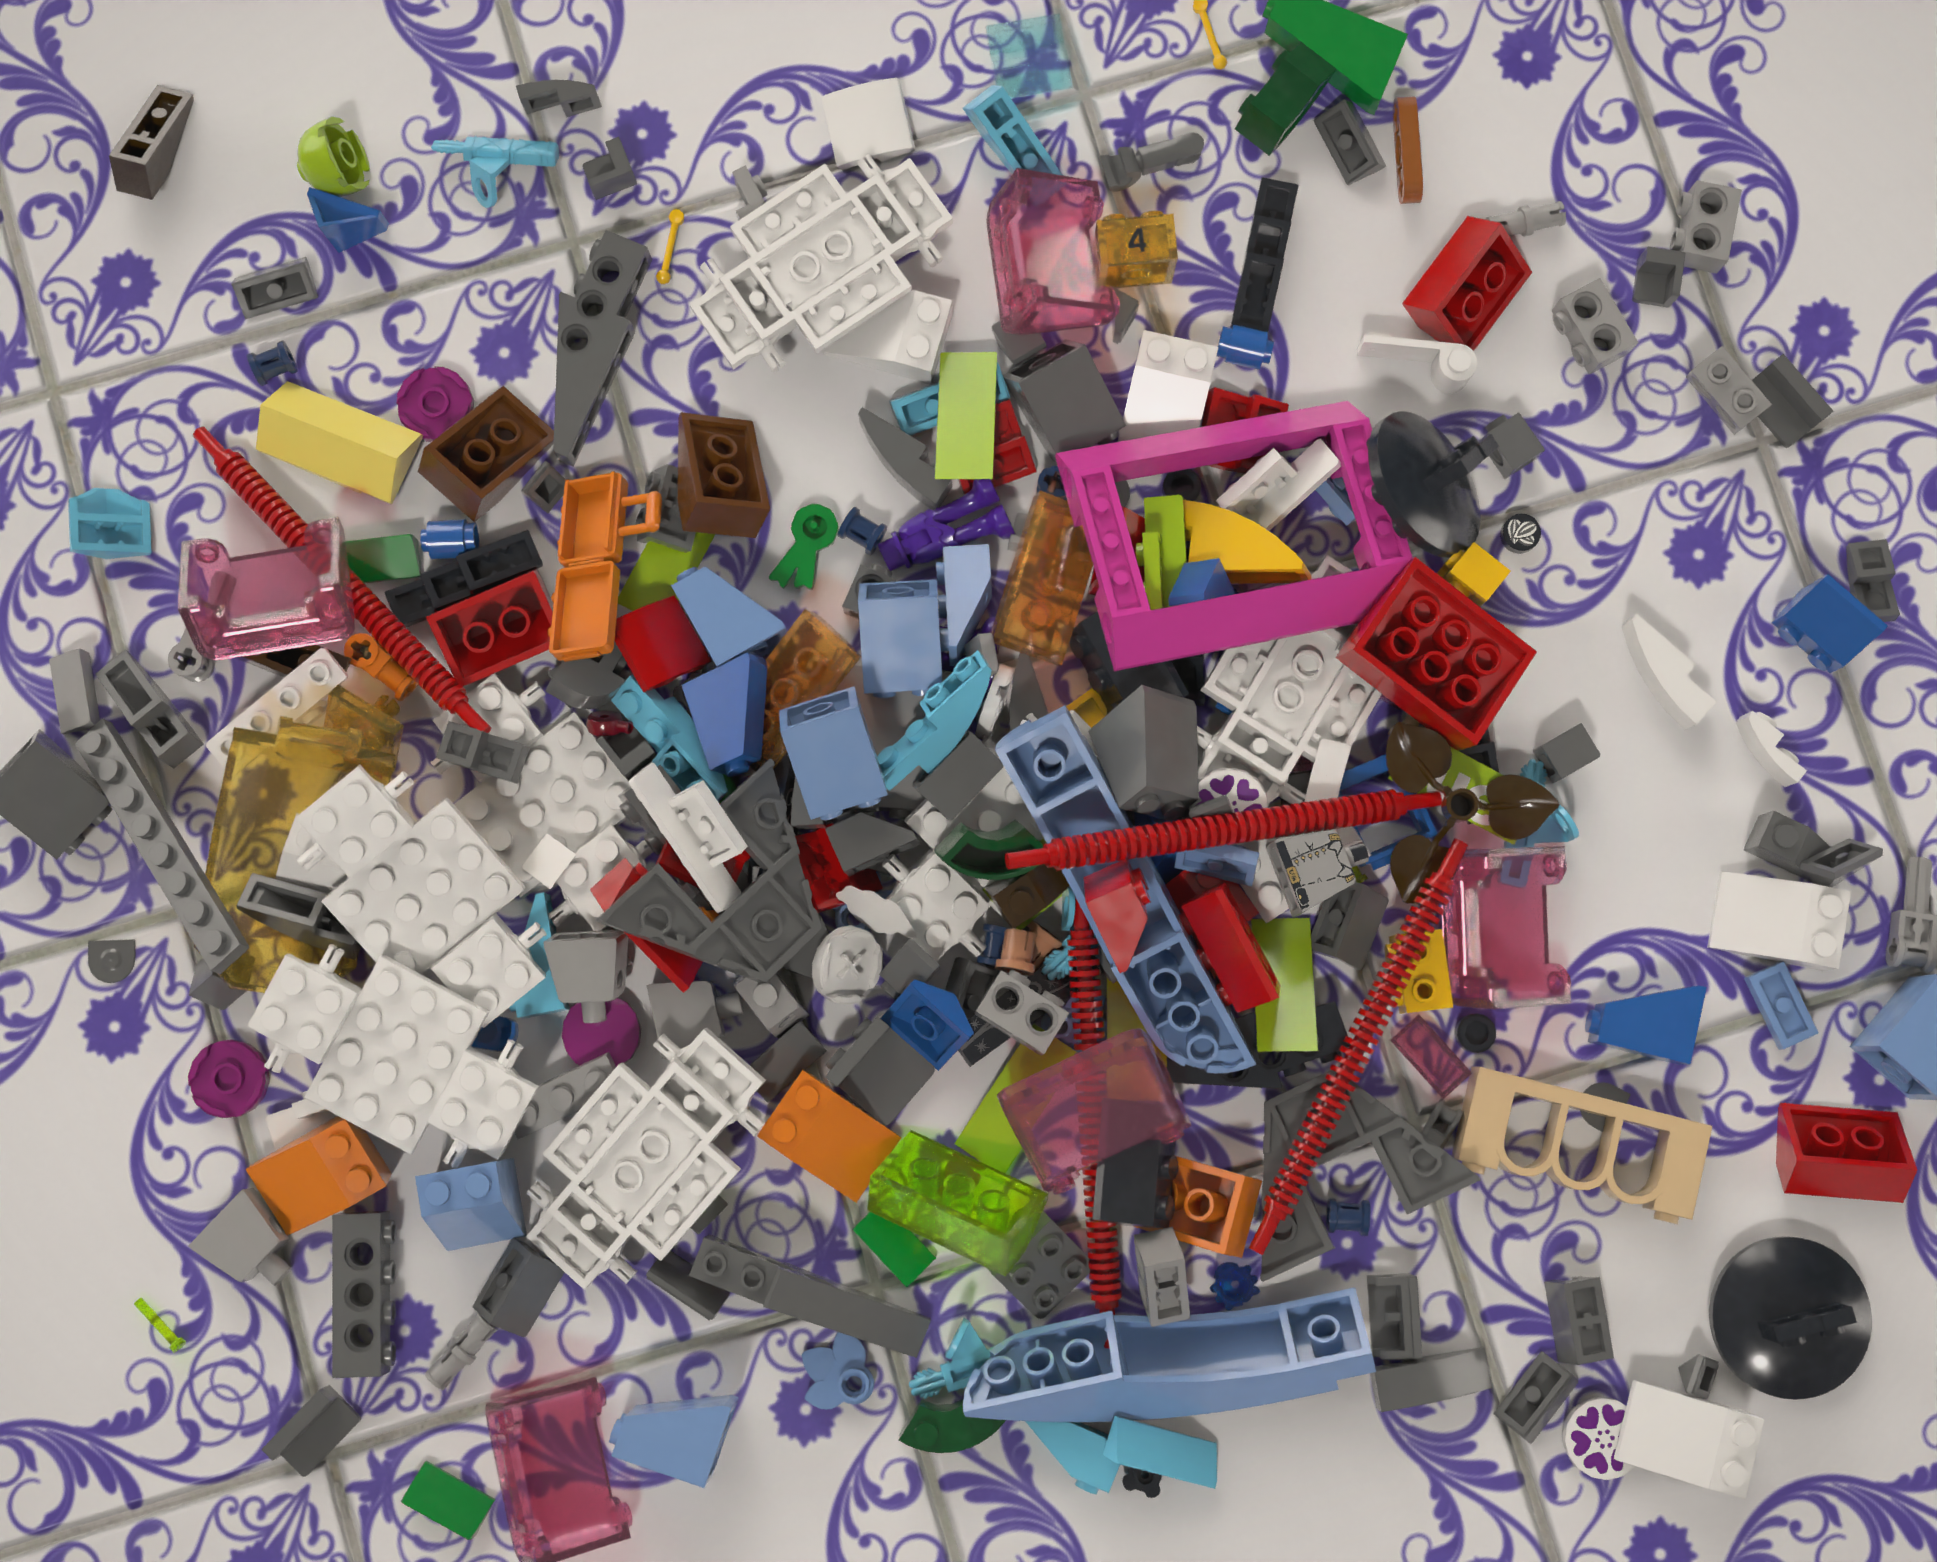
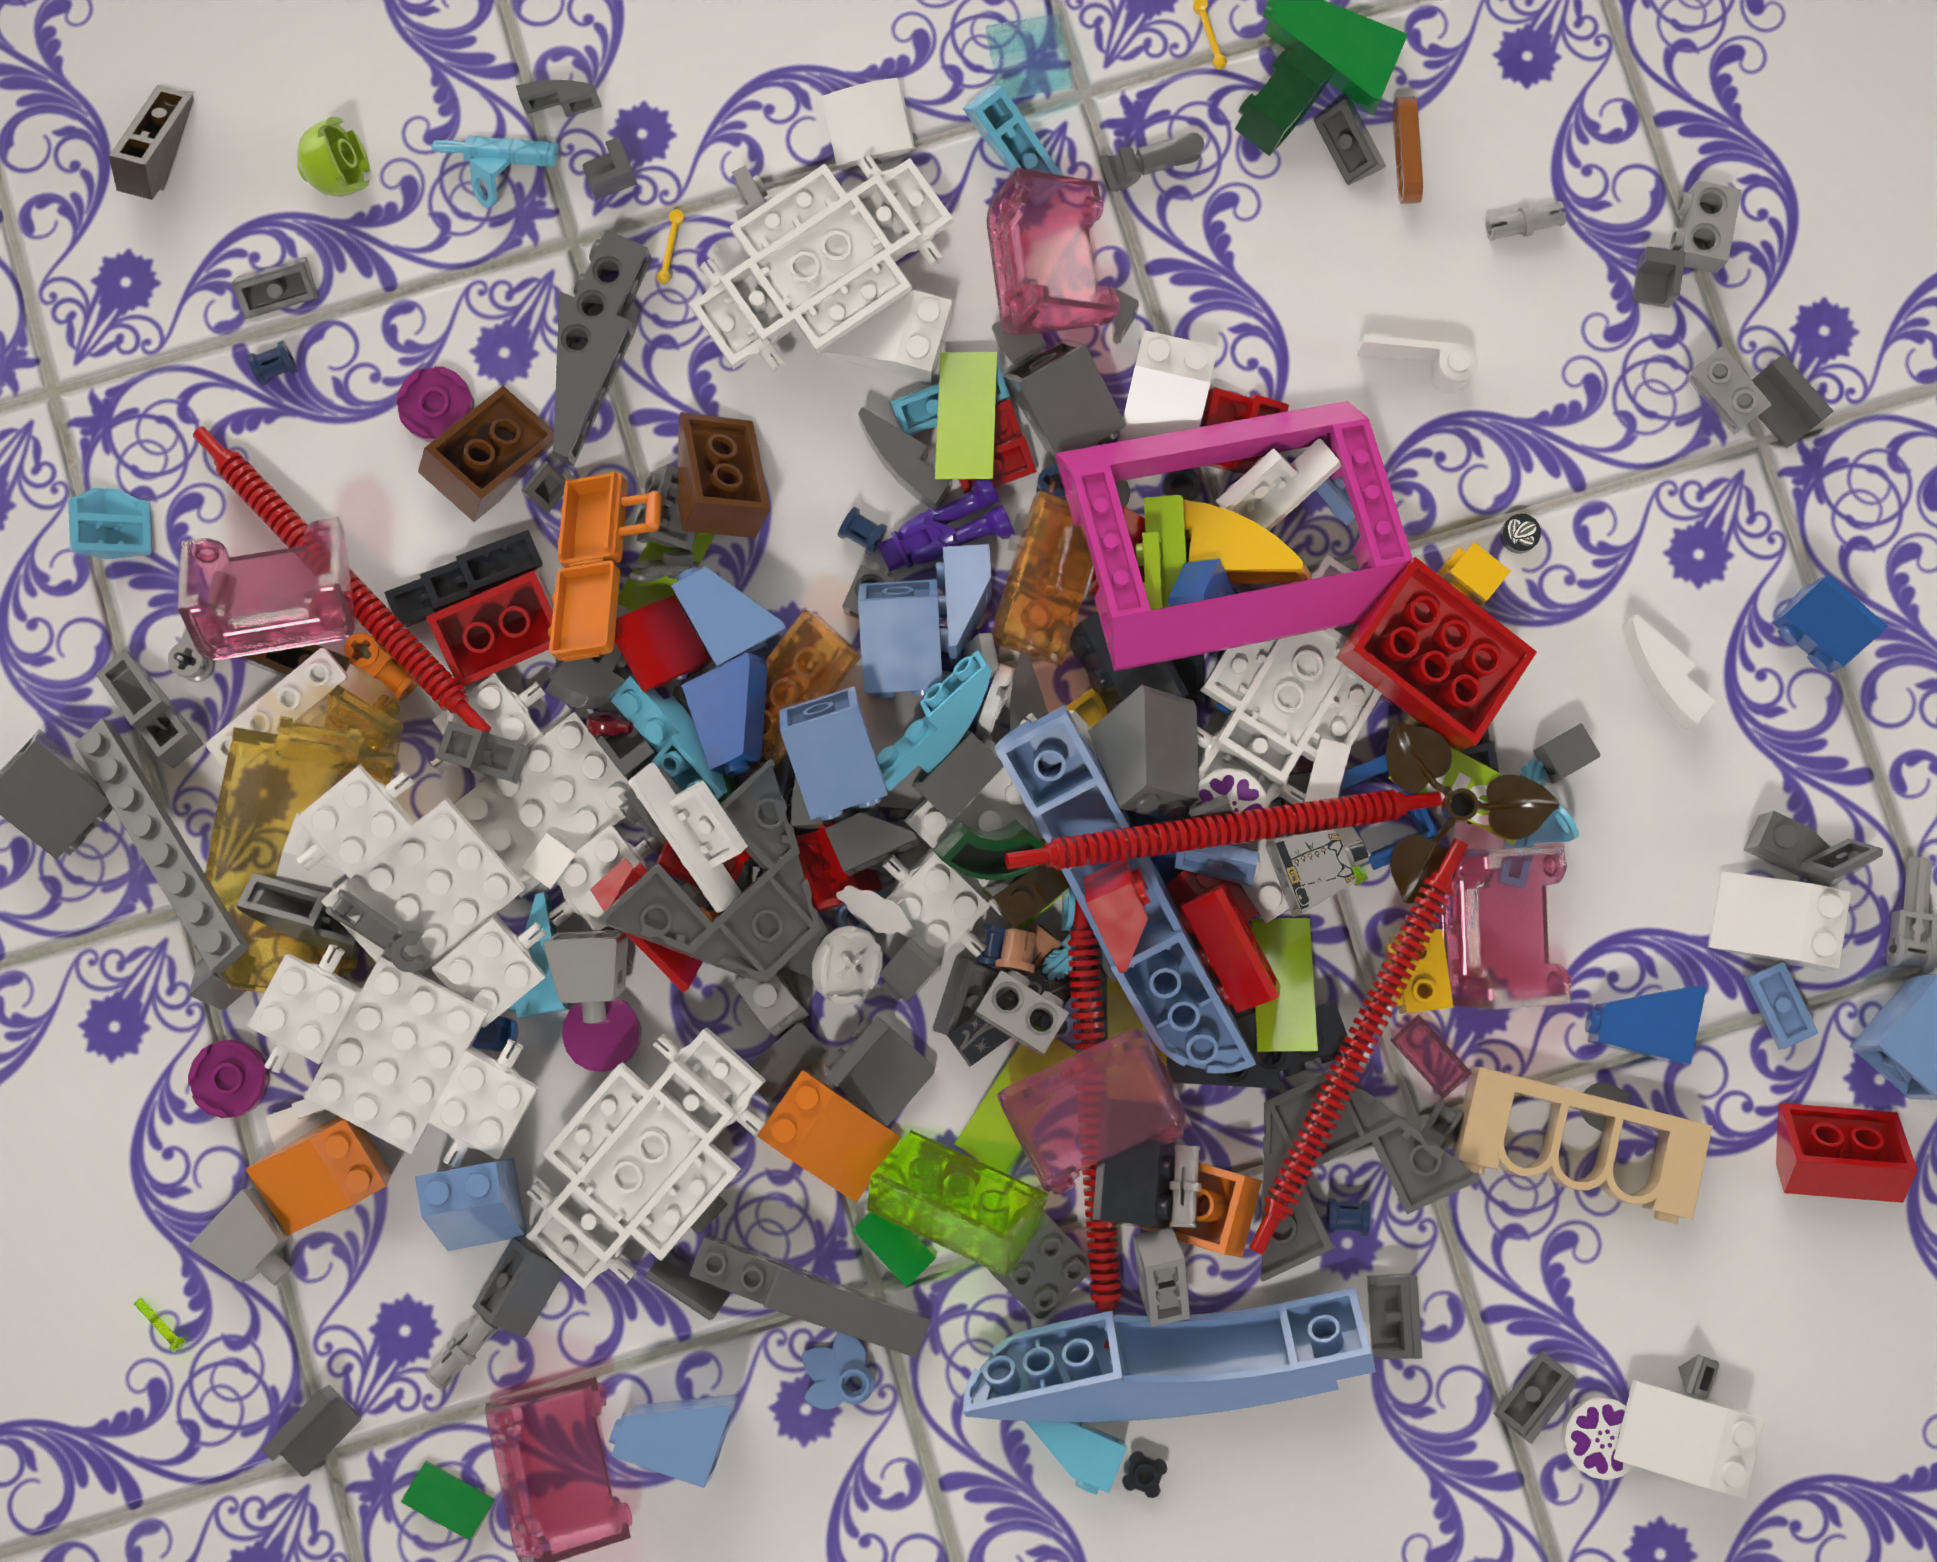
light grey slope [49,649,100,734] -> none
dark grey piece [88,939,135,983] -> none
light yellow slope [256,381,423,504] -> none
blue slope [307,187,389,253] -> none
dark grey brick [332,1211,396,1378] -> none
green slope [336,534,421,583] -> none
blue brick [420,519,480,559] -> none
light grey plate [514,1052,616,1139] -> none
light grey torso [646,981,744,1059] -> none
green piece [769,504,839,590] -> none
blue slope [880,979,974,1071] -> none
dark green brick [898,1398,1006,1453] -> none
medium azure piece [909,1318,994,1399] -> none
clear yellow brick [1093,211,1178,290] -> none
medium azure slope [1103,1416,1217,1489] -> none
clear blue animal [1210,1262,1260,1311] -> none
blue brick [1217,325,1274,370] -> none
black slope [1230,177,1299,332] -> none
dark grey panel [1311,882,1389,970] -> none
black bracket [1366,411,1499,558] -> none
dark grey slope [1370,1347,1492,1412] -> none
red slope [1402,216,1532,351] -> none
black tile [1454,1013,1496,1053] -> none
dark grey brick [1483,412,1545,479] -> none
dark grey hinge [1544,1276,1614,1365] -> none
light grey brick [1552,278,1638,375] -> none
black bracket [1709,1236,1872,1400] -> none
white slope [1736,711,1807,787] -> none
dark grey slope [1846,539,1900,622] -> none
none -> dark grey piece [325,889,429,972]
none -> dark grey plate [626,551,698,582]
none -> light grey pin [1169,1145,1201,1228]

